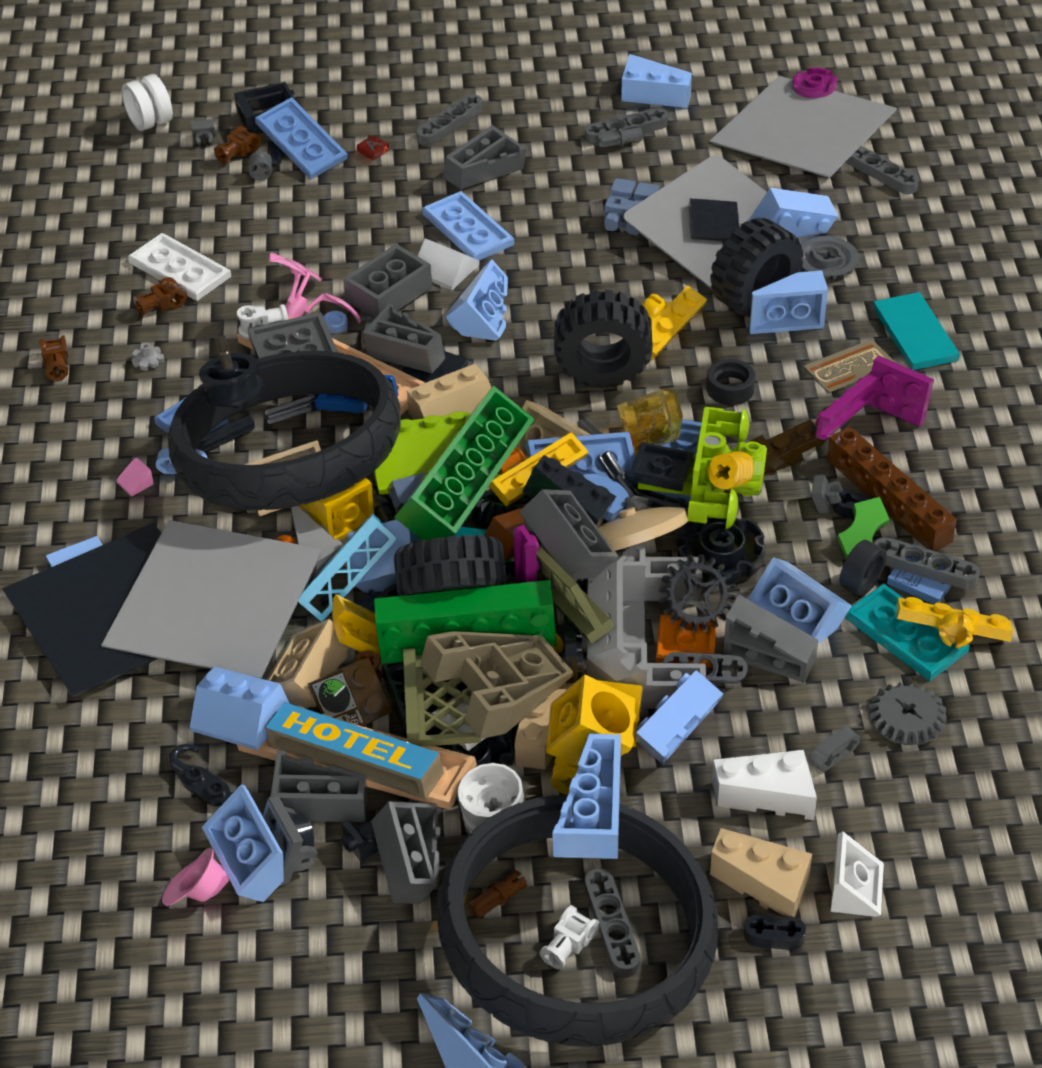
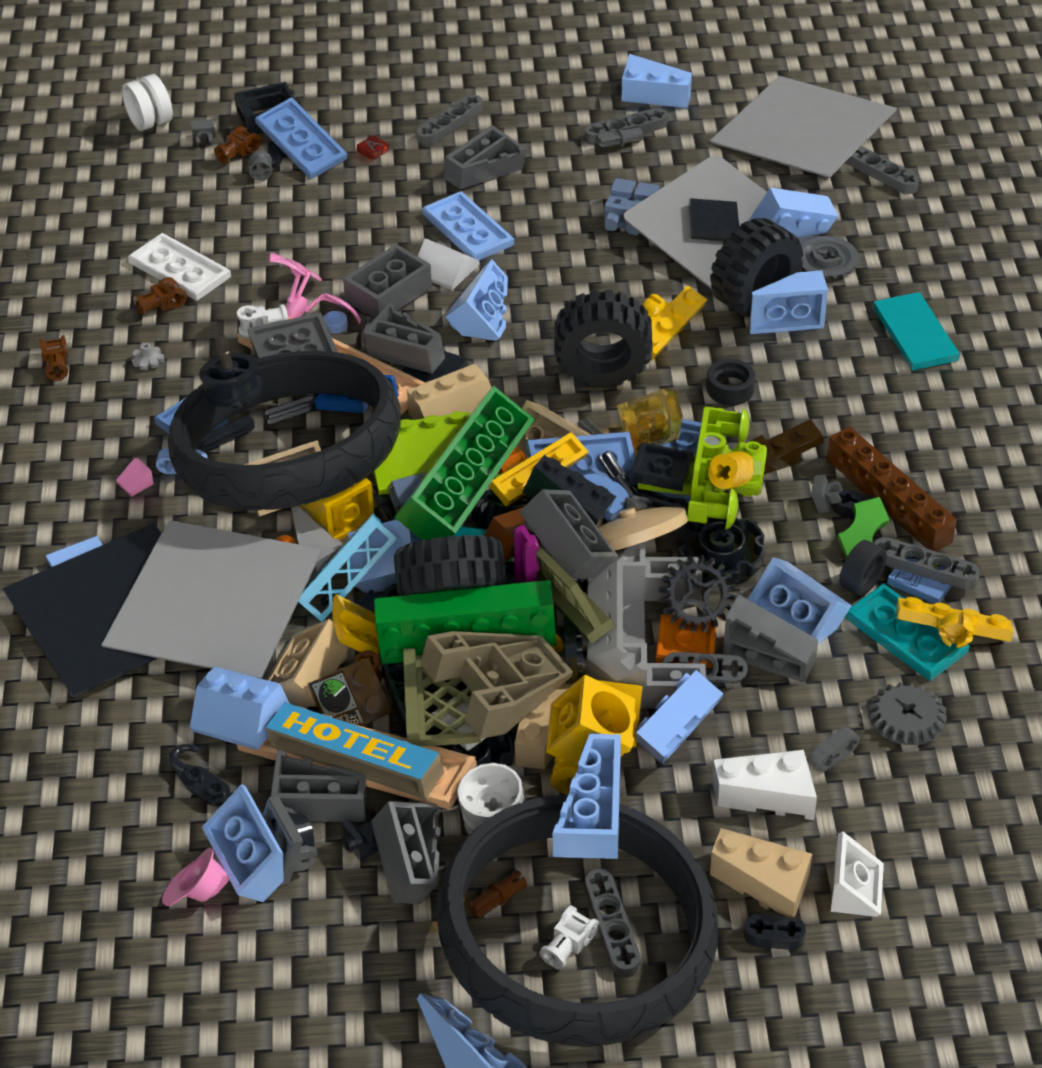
magenta tile [793,67,837,98] -> none
dark tan sticker [804,339,896,393] -> none
magenta bracket [815,356,934,440] -> none

